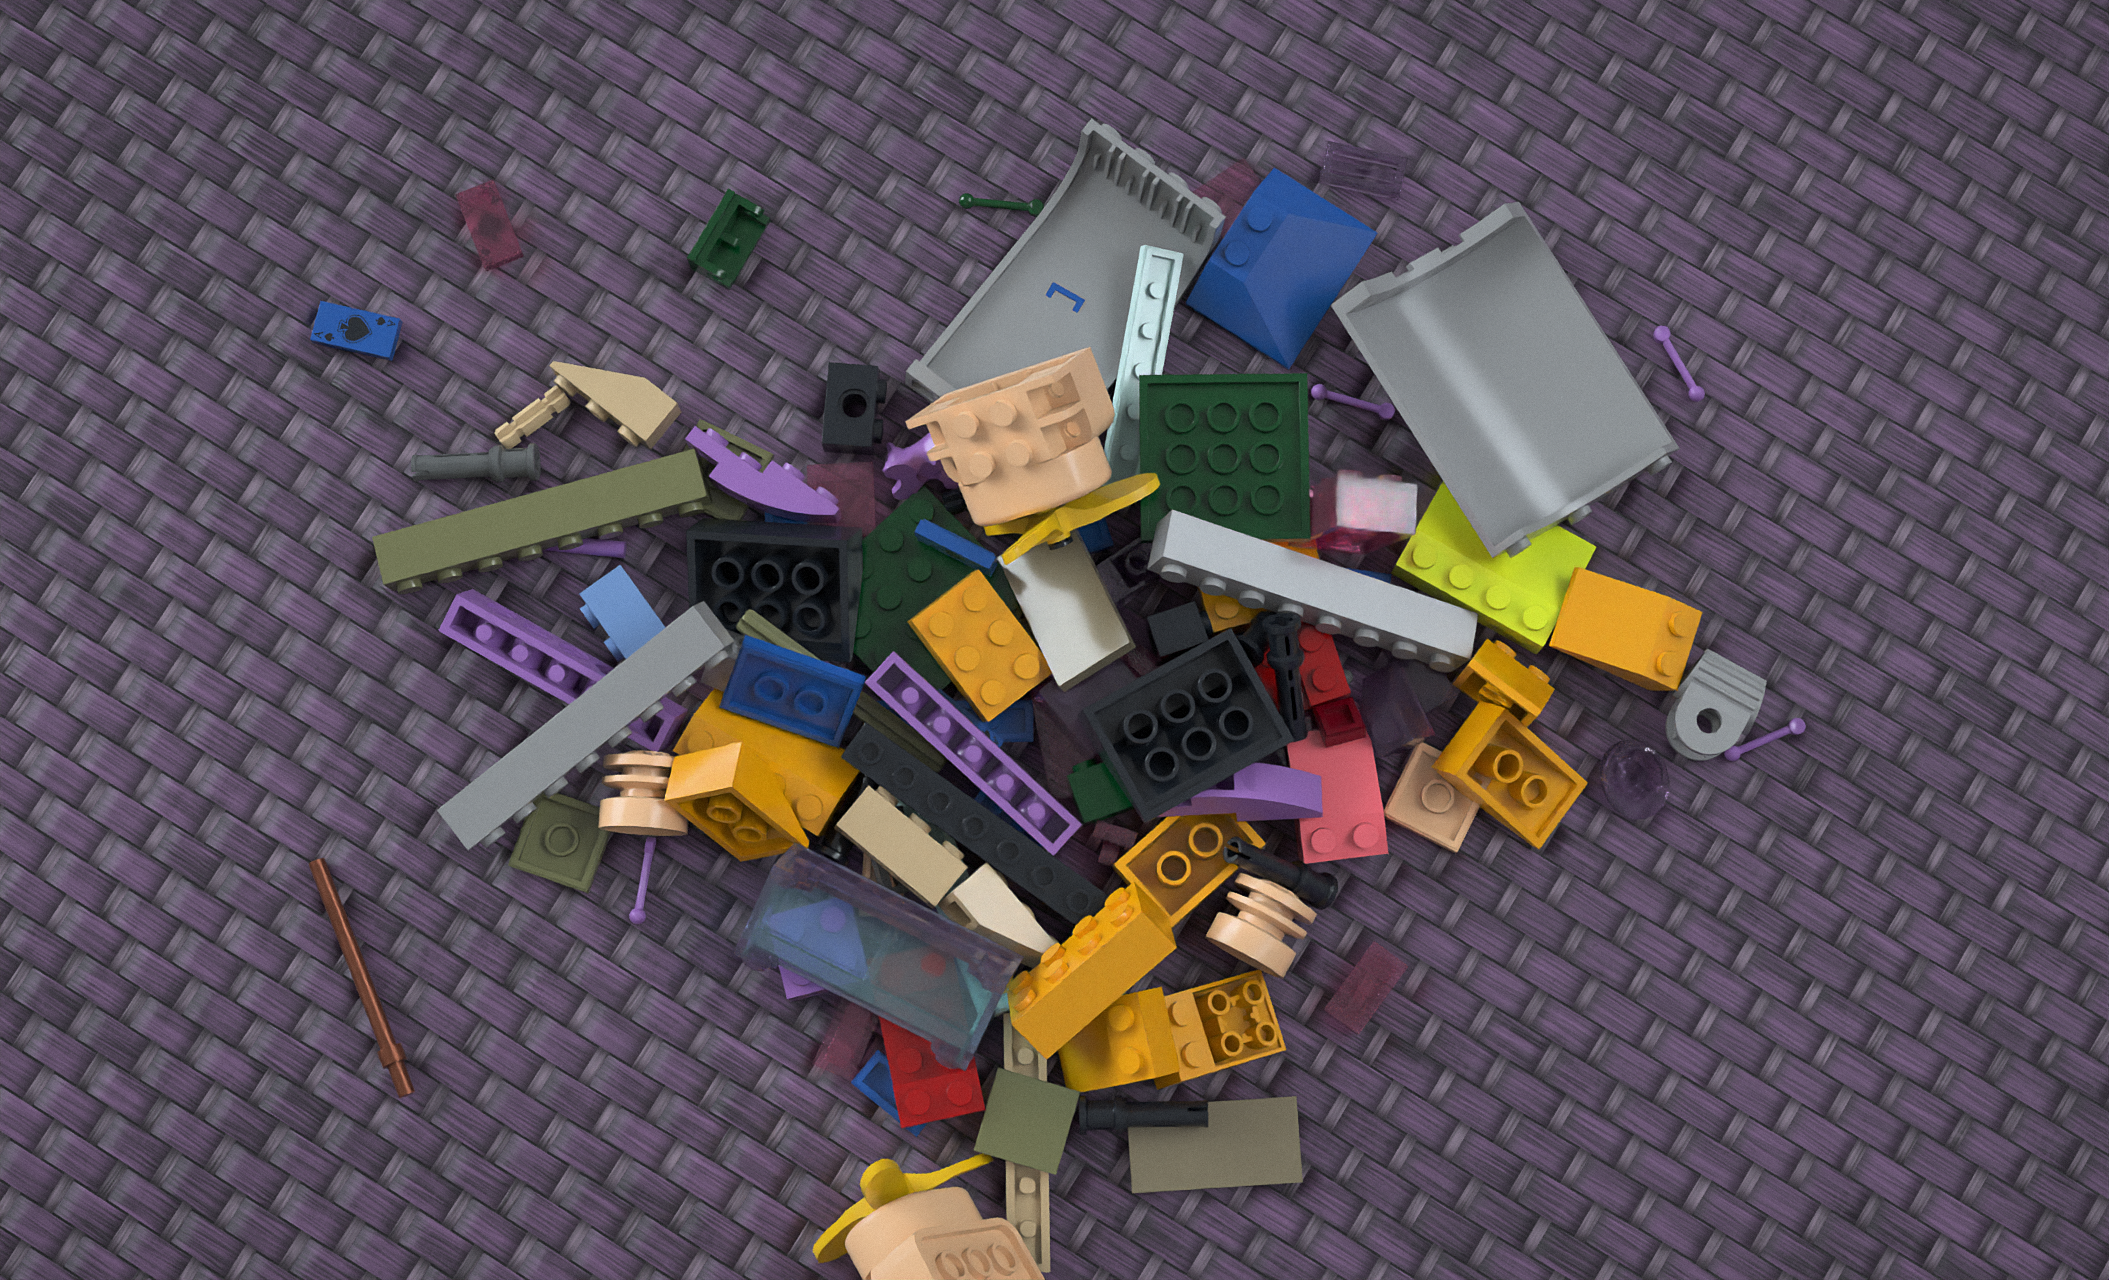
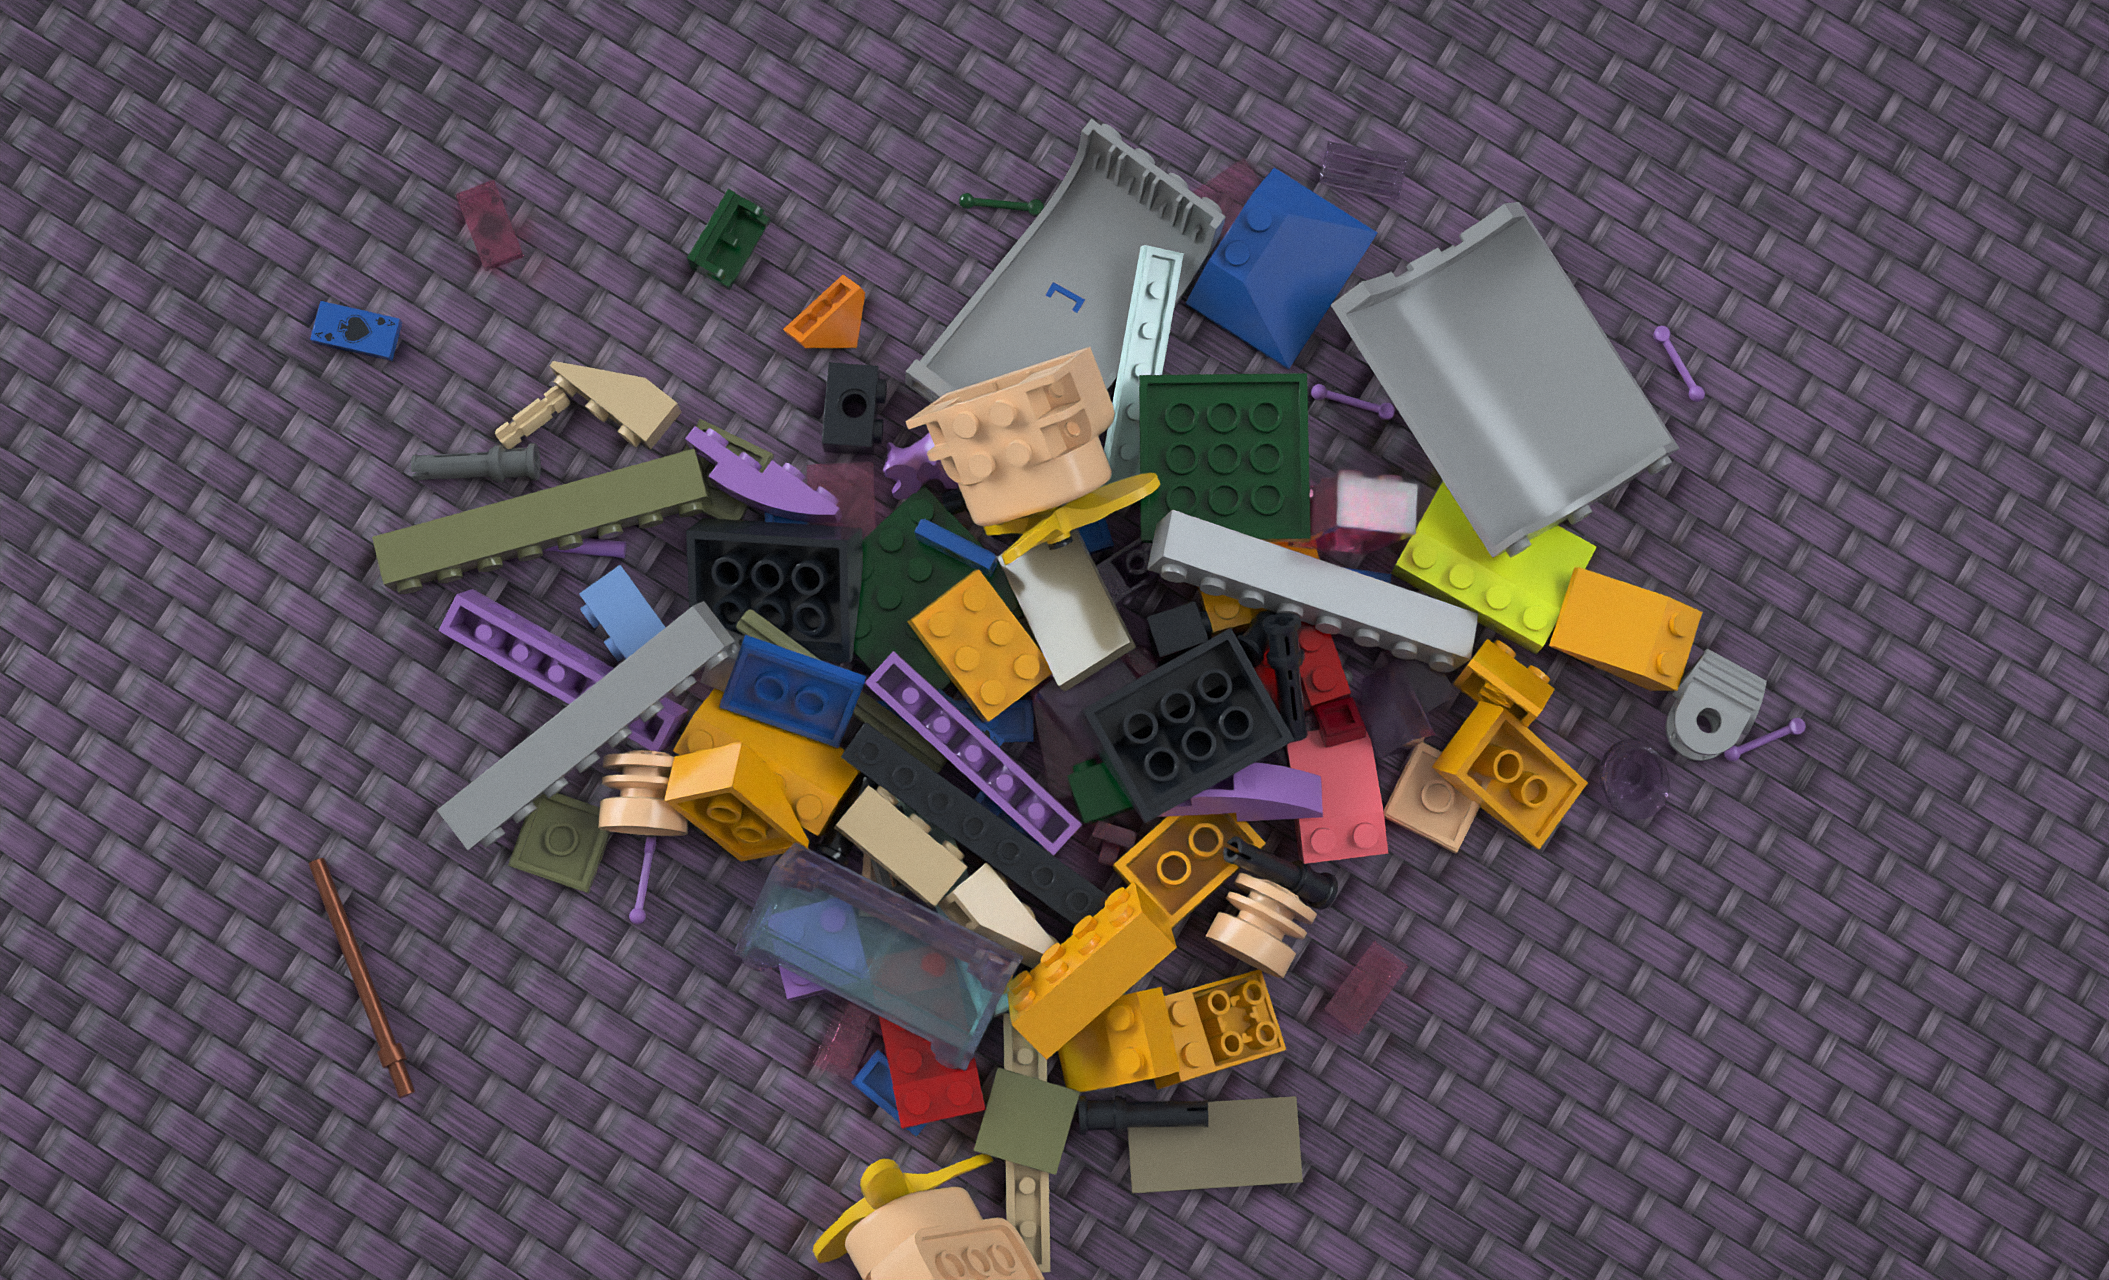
none -> orange slope [783,275,865,348]

